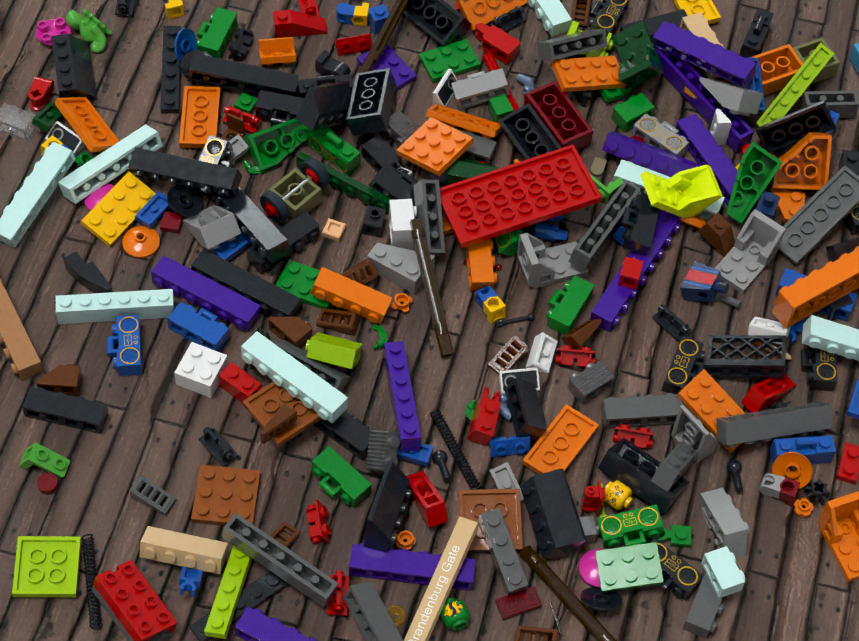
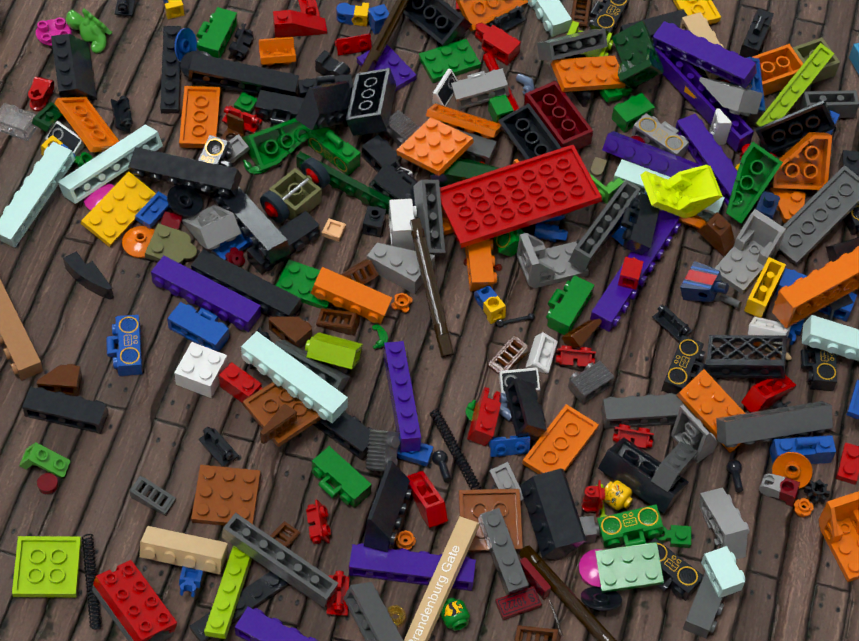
light aqua brick [56,289,174,324] -> none
none -> black hinge [111,96,133,134]
none -> olive plate [145,223,197,264]
none -> dark red plant [225,247,245,267]
none -> dark red tile [520,557,551,600]
none -> yellow brick [744,257,786,318]

